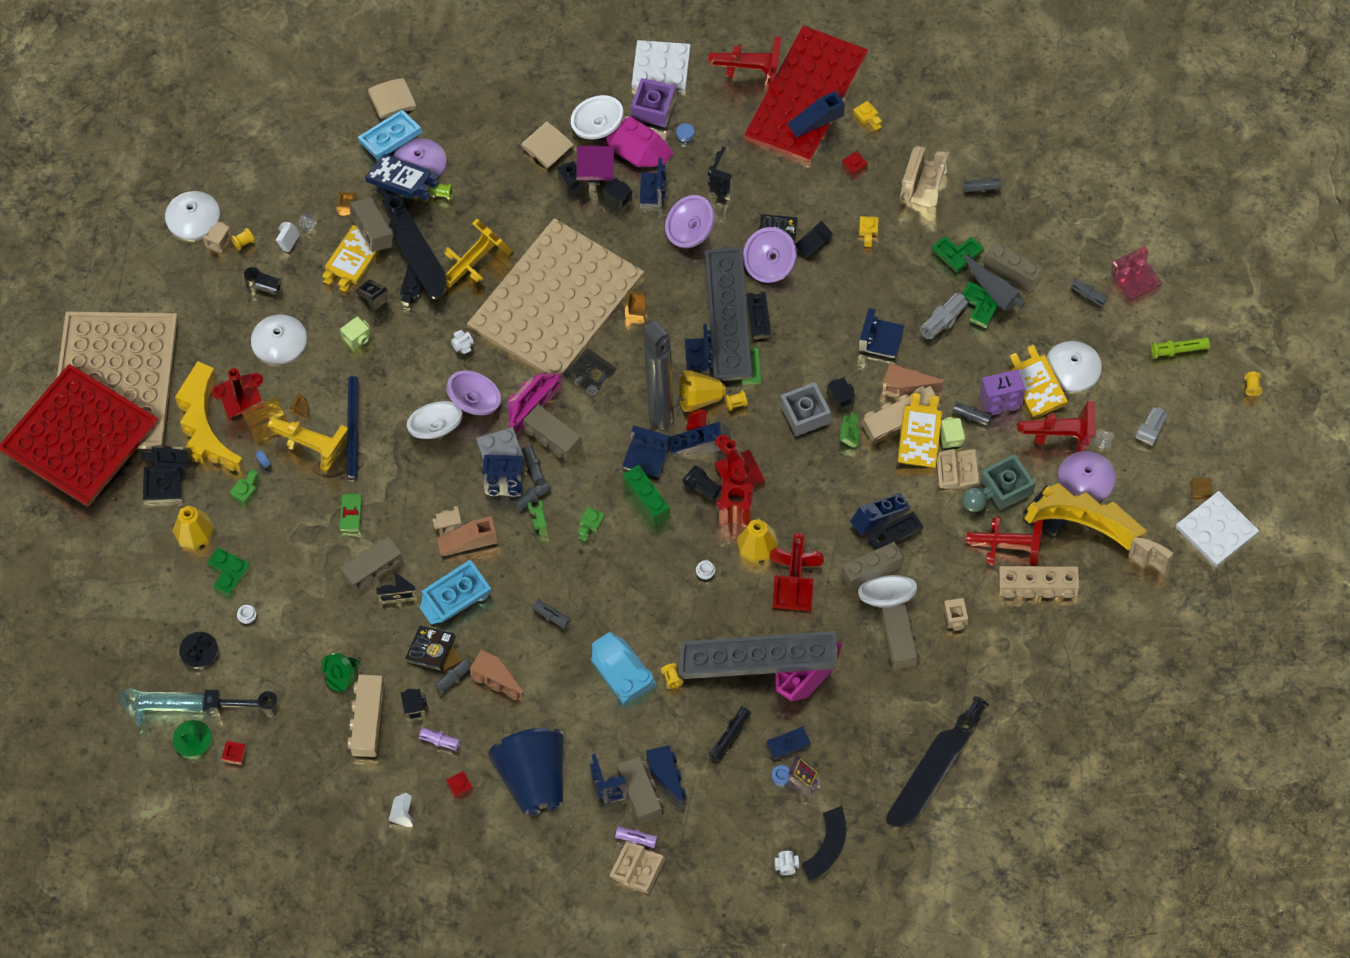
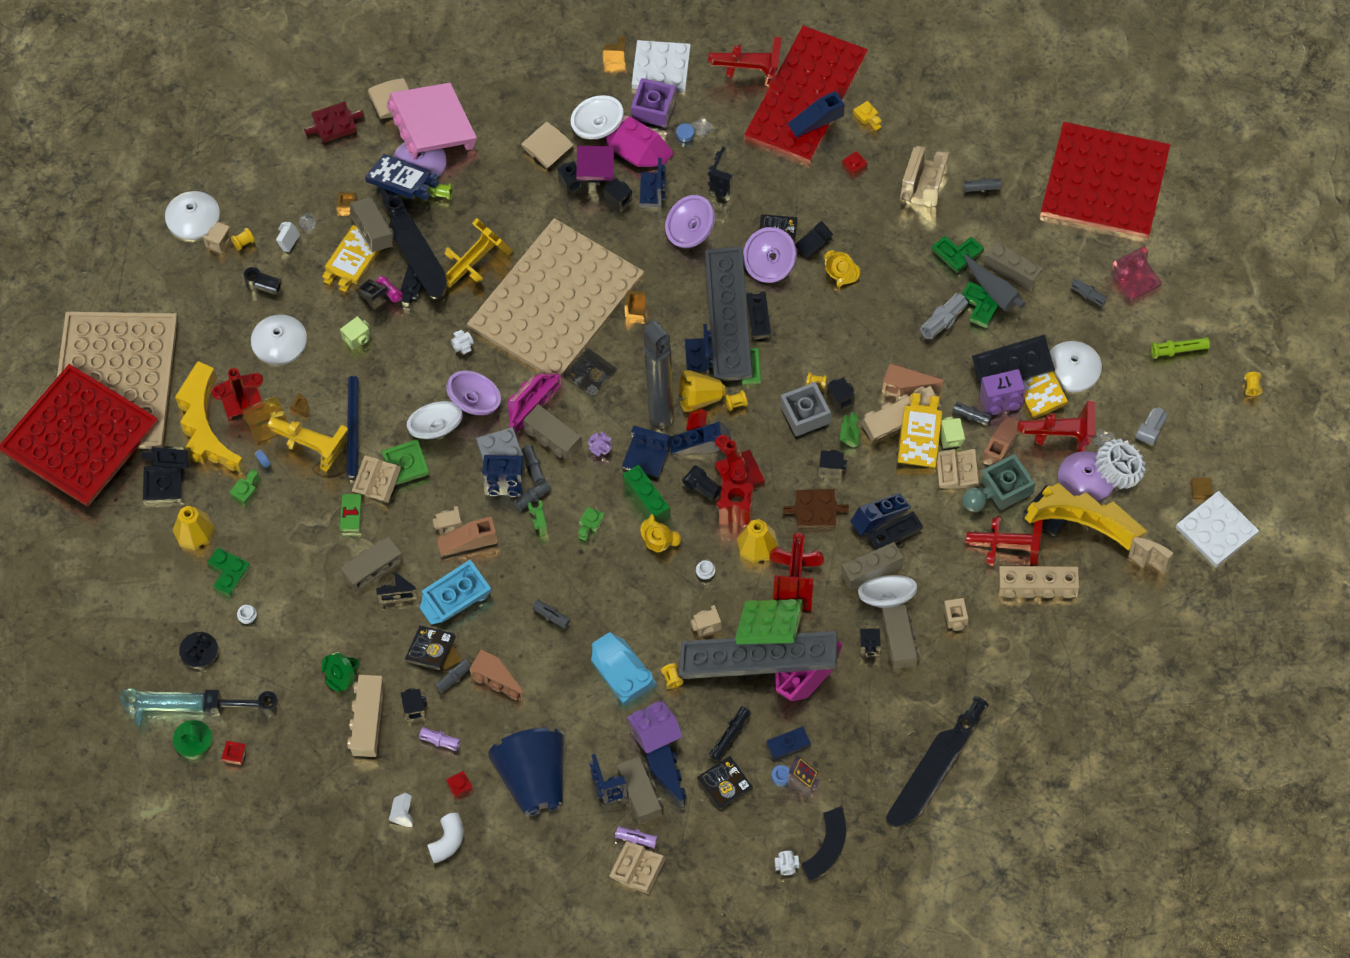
medium azure plate [357,110,423,160] -> none
yellow plate [859,216,878,247] -> none
dark blue bracket [859,308,904,358] -> none
none -> dark red plate [304,102,365,143]
none -> tan slope [352,456,401,503]
none -> dark pink piece [376,276,403,303]
none -> bright green plate [381,439,430,486]
none -> bright pink panel [387,83,477,160]
none -> white cylinder [427,812,464,864]
none -> lavender gear [588,431,612,457]
none -> pearl gold panel [603,36,626,61]
none -> medium lavender brick [627,701,682,754]
none -> yellow hair [640,514,681,552]
none -> tan brick [690,605,721,637]
none -> clear plate [692,117,713,136]
none -> tile [697,756,753,810]
none -> bright green plate [735,599,804,644]
none -> reddish brown plate [783,489,849,529]
none -> yellow bush [806,372,827,392]
none -> black brick [819,450,847,478]
none -> yellow hair [824,250,861,288]
none -> black brick [859,628,881,657]
none -> black tile [972,334,1055,387]
none -> nougat slope [982,416,1020,466]
none -> red plate [1040,122,1171,239]
none -> white gear [1095,438,1146,489]

